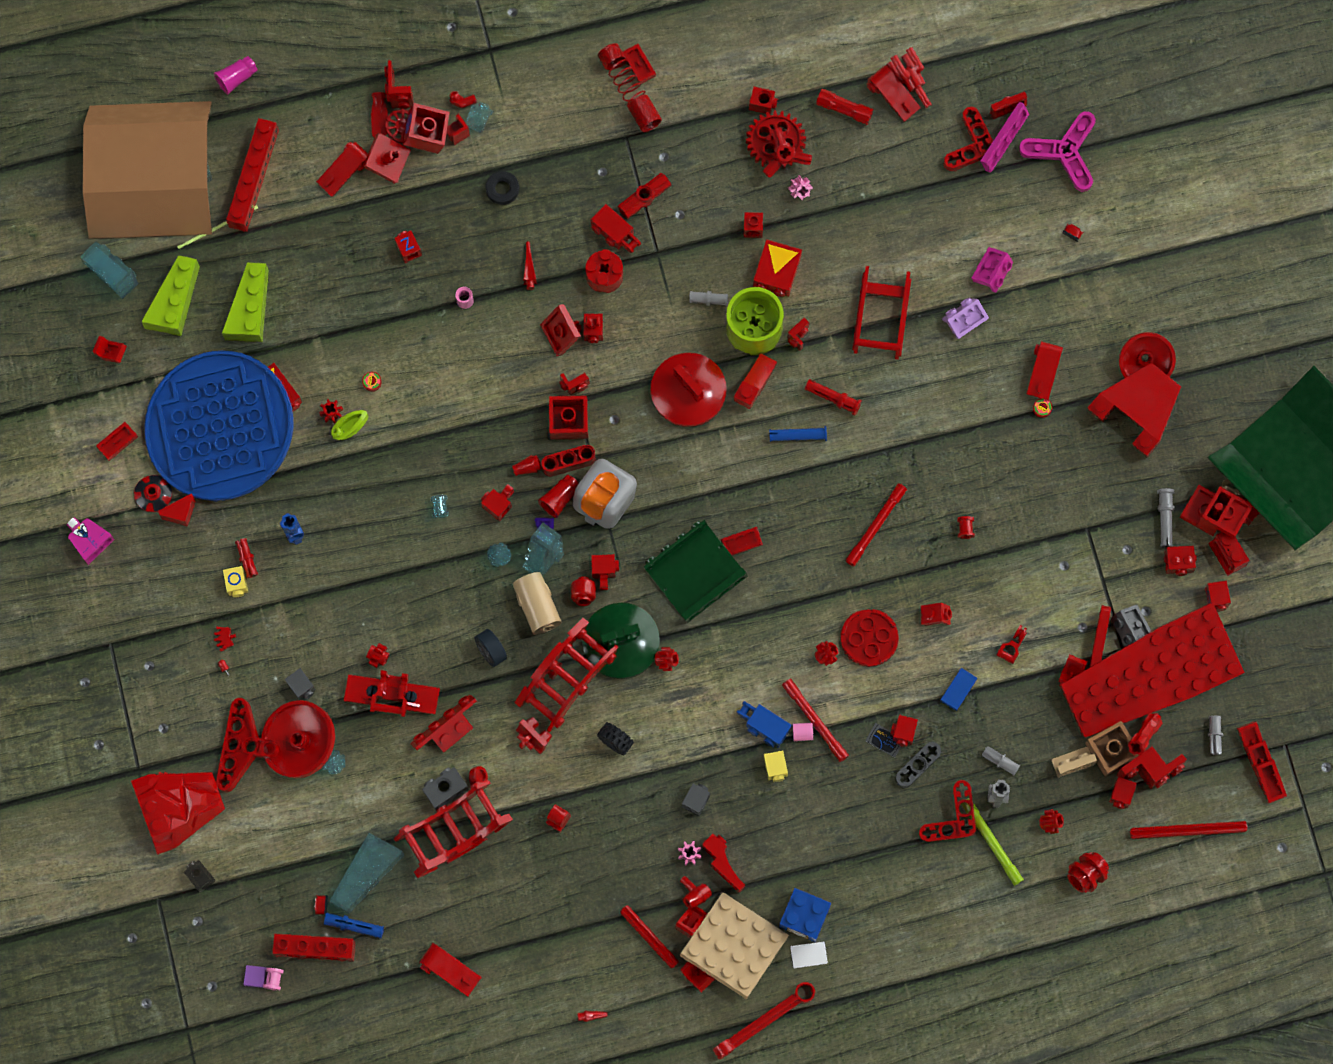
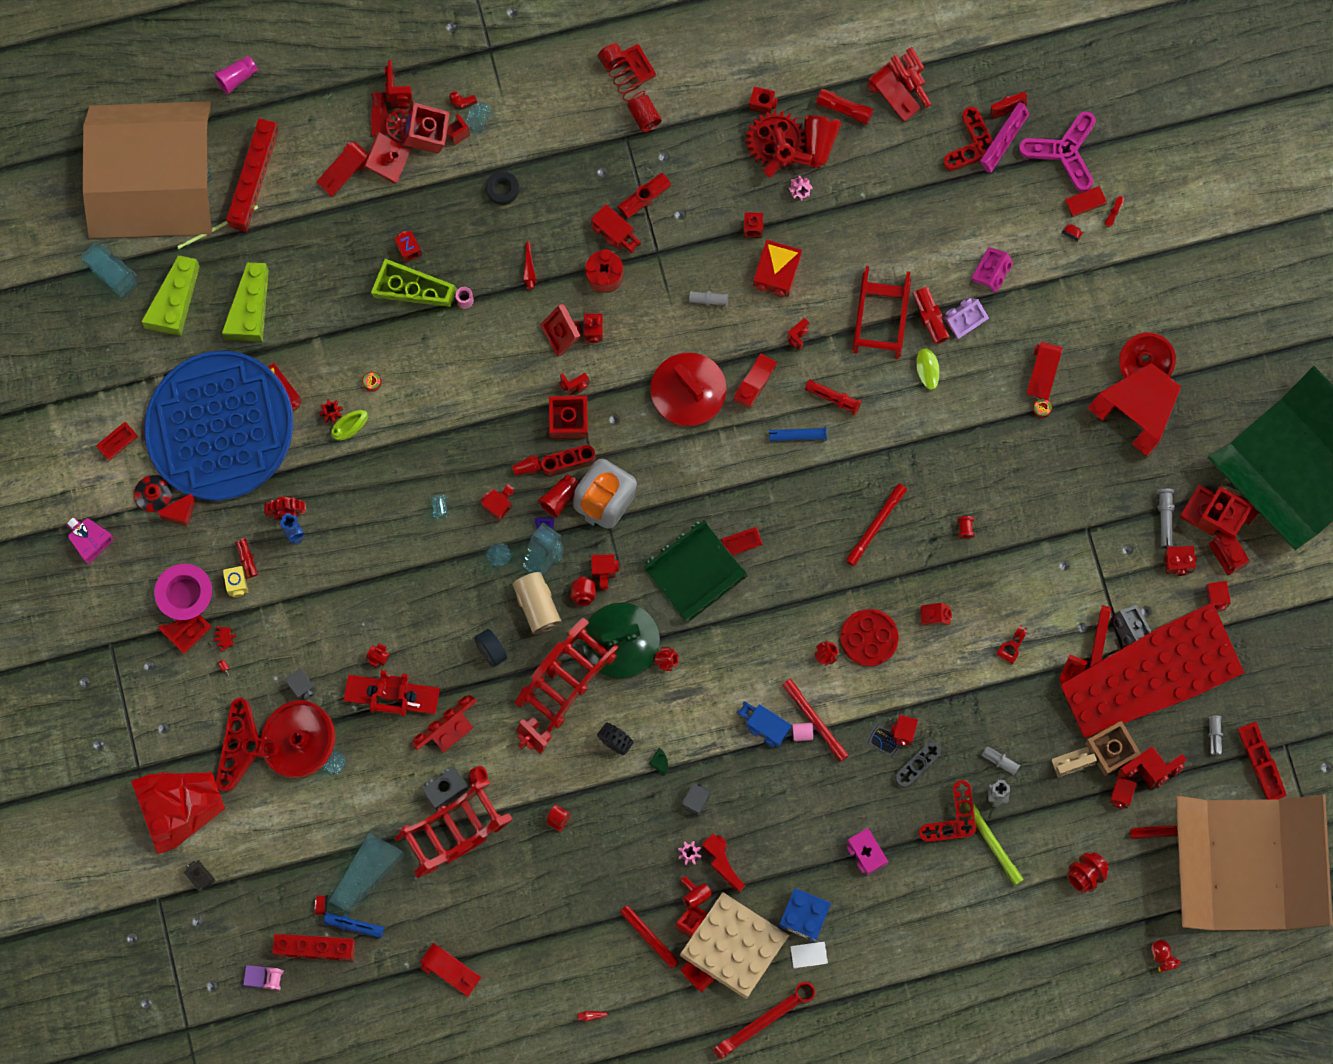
red bracket [93,336,127,363] -> none
lime brick [726,287,784,355] -> none
light yellow brick [764,751,788,782] -> none
blue tile [940,668,978,711] -> none
red gear [1039,809,1064,834] -> none
red axle [1128,713,1163,755] -> none
none -> dark pink hose [154,564,212,620]
none -> red wing [158,614,212,655]
none -> red gear [264,496,306,520]
none -> lime wedge [371,259,457,307]
none -> dark green tile [649,748,668,775]
none -> red cone [804,115,842,168]
none -> dark pink brick [846,828,888,876]
none -> red piece [912,286,950,345]
none -> lime arm [916,348,939,390]
none -> red tile [1065,186,1107,217]
none -> red piece [1105,196,1124,227]
none -> red animal [1151,940,1181,973]
none -> medium nougat piece [1176,795,1333,931]

